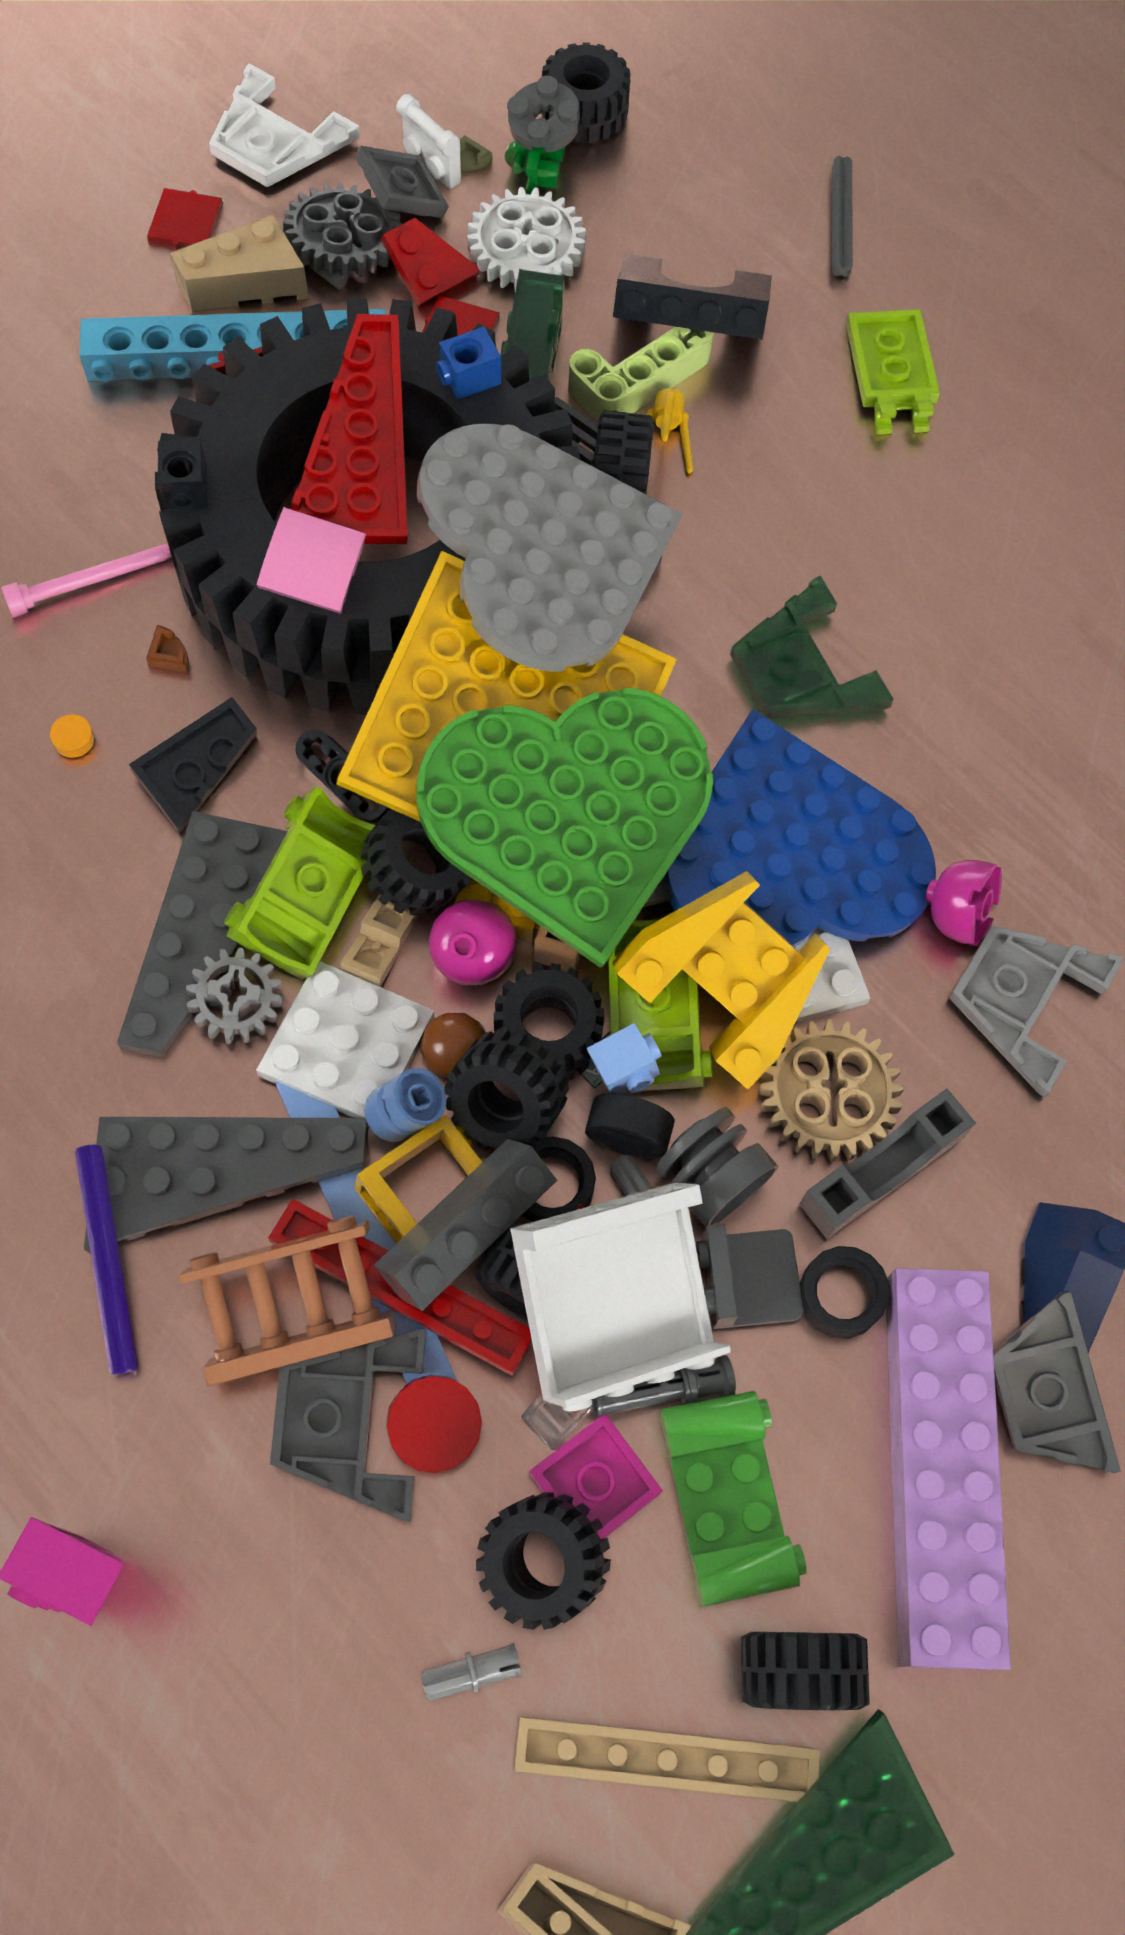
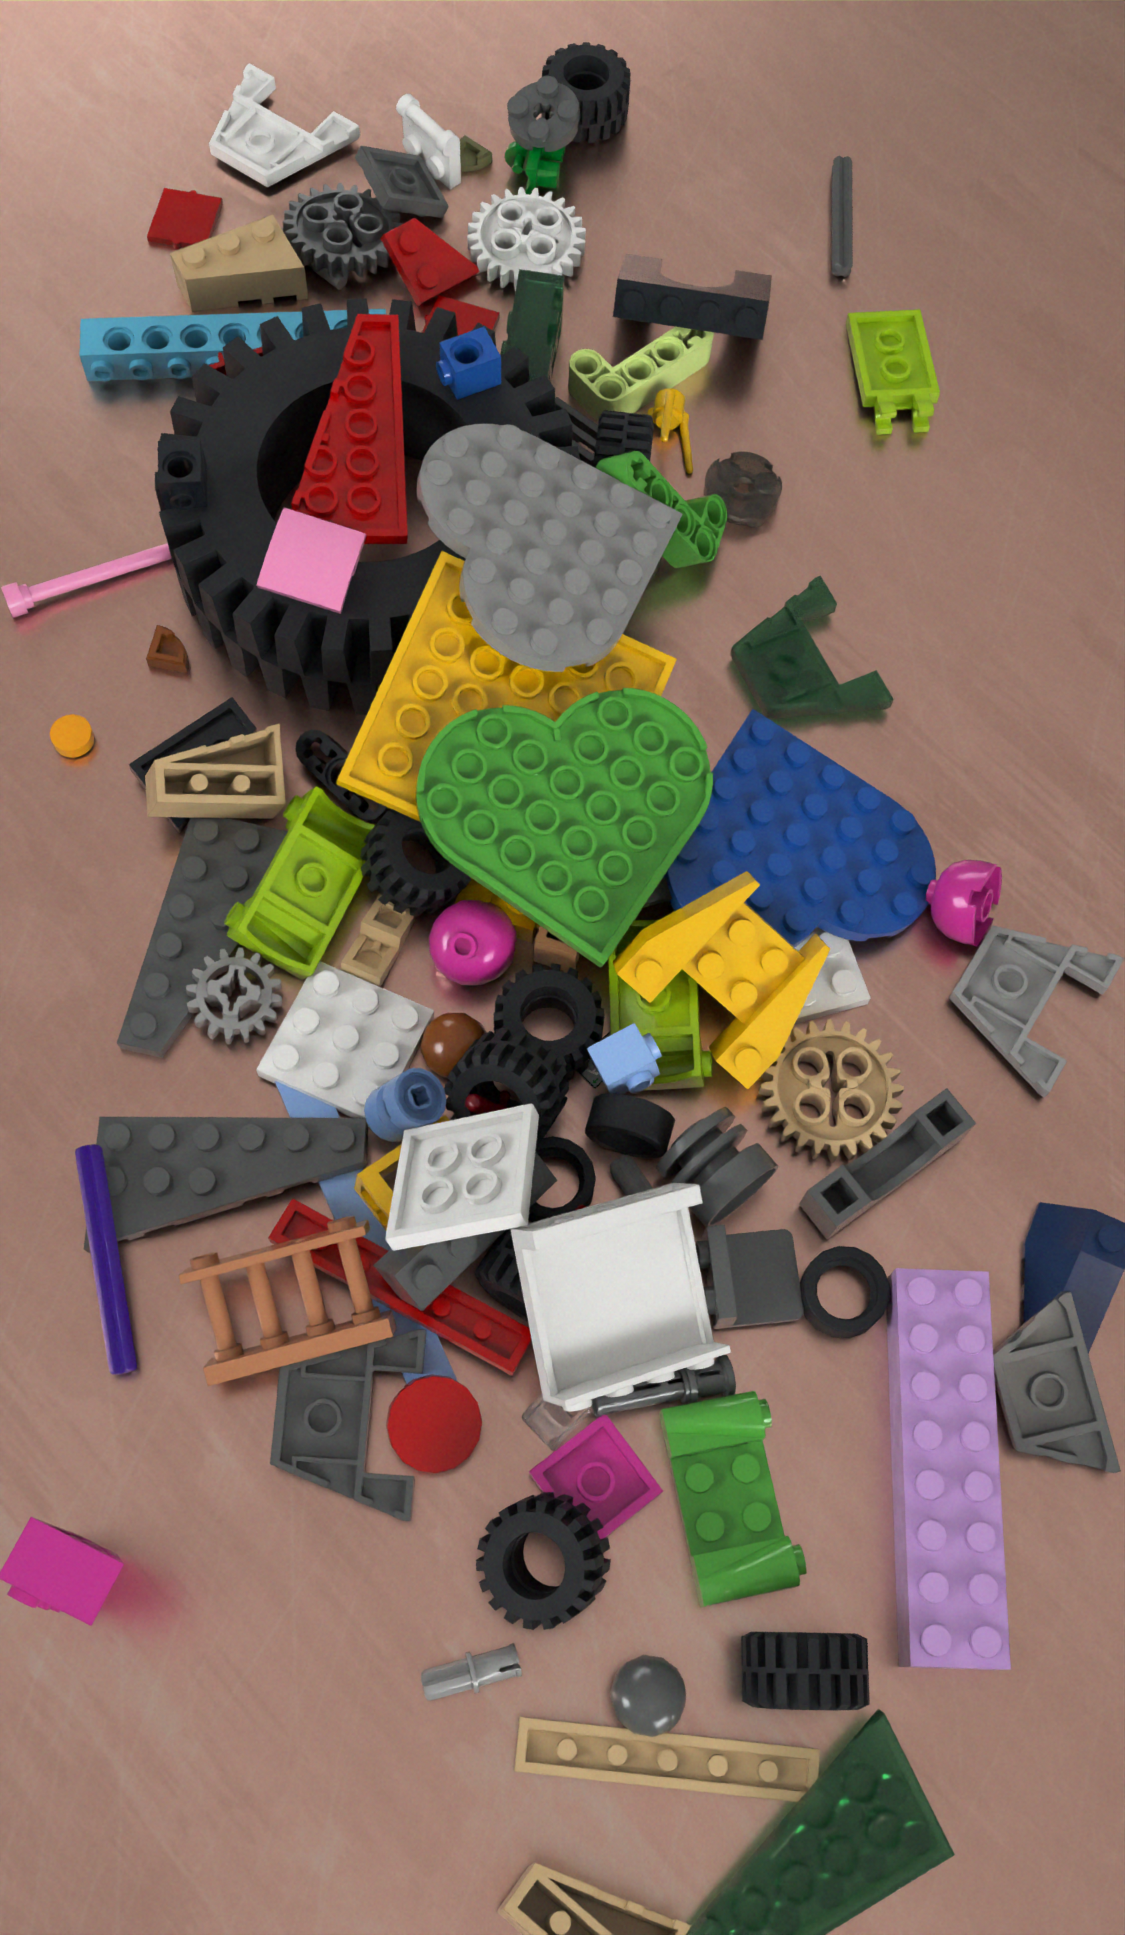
none -> tan wedge [145,723,286,819]
none -> white plate [385,1103,539,1251]
none -> dark red piece [465,1091,511,1114]
none -> bright green beam [596,451,727,568]
none -> dark grey hair [610,1655,686,1737]
none -> clear smoke plate [703,451,782,528]

